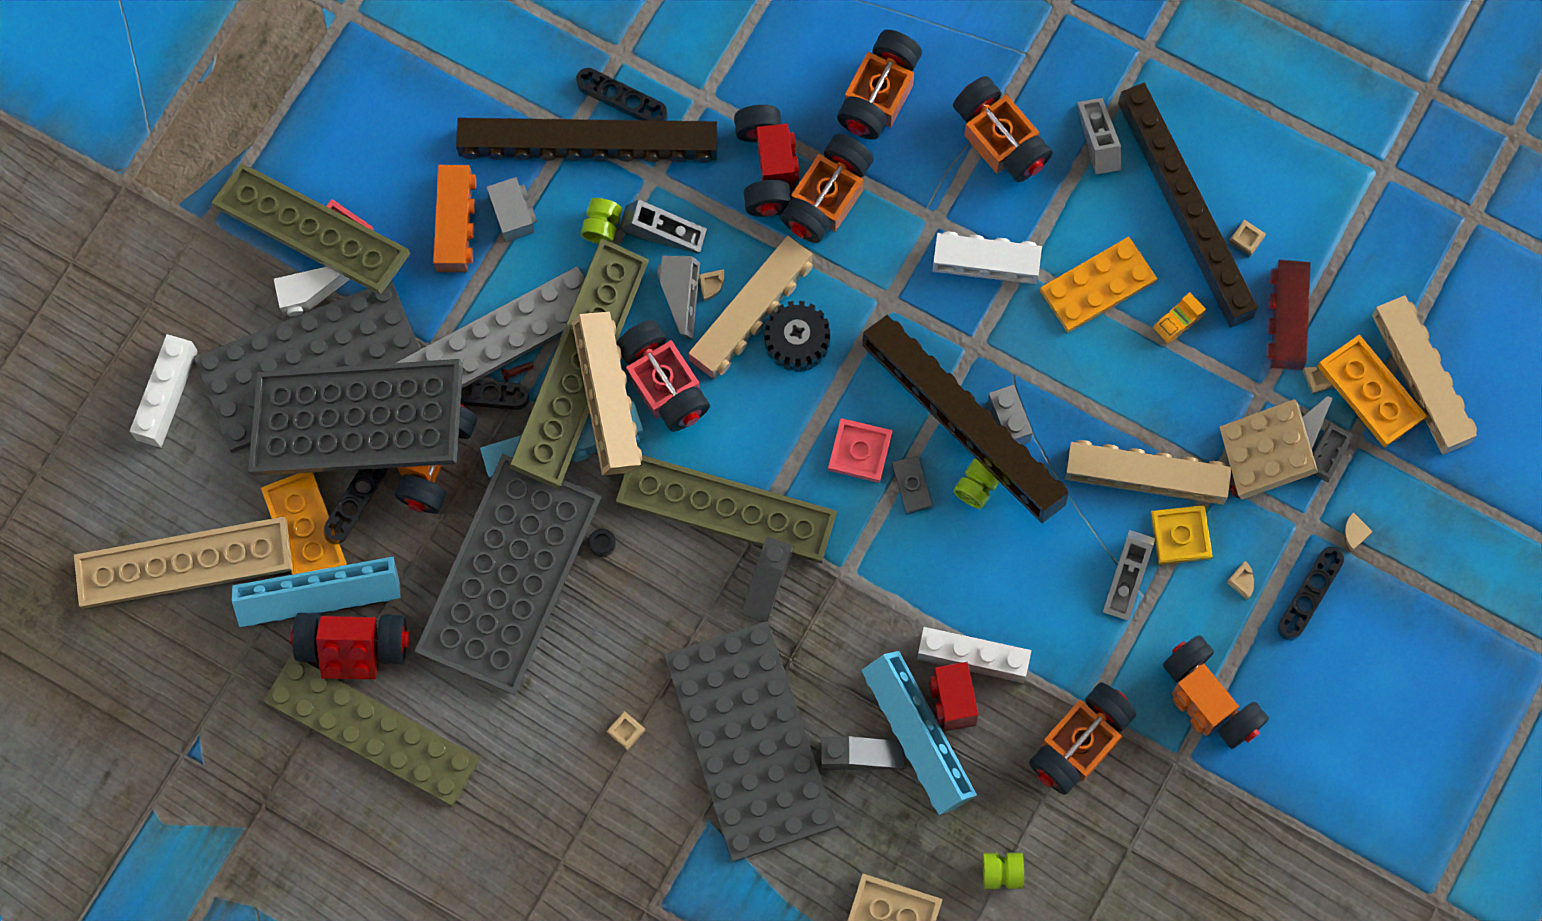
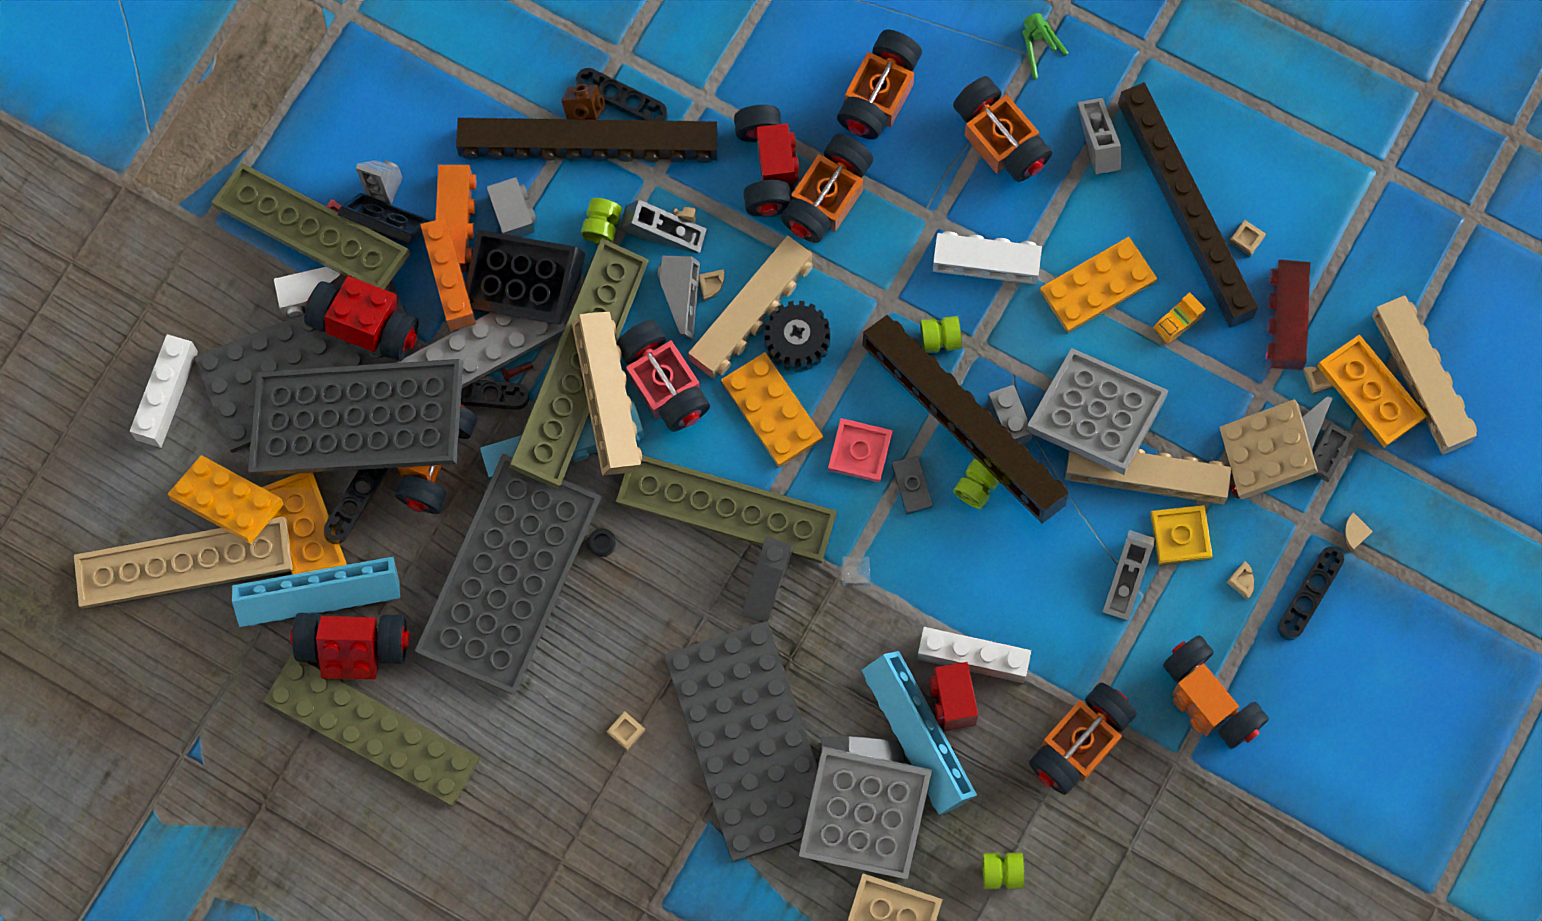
none -> light orange plate [167,455,284,544]
none -> brick [304,276,419,361]
none -> black tile [338,193,431,244]
none -> light grey slope [356,160,403,205]
none -> orange brick [420,217,476,331]
none -> black slope [466,230,586,325]
none -> reddish brown brick [561,84,605,120]
none -> tan tile [671,207,697,223]
none -> light orange plate [721,352,823,467]
none -> light grey plate [798,746,932,879]
none -> clear plate [843,557,870,586]
none -> lime wheel [920,316,962,353]
none -> bright green plant [1022,13,1068,80]
none -> light grey plate [1026,348,1169,475]

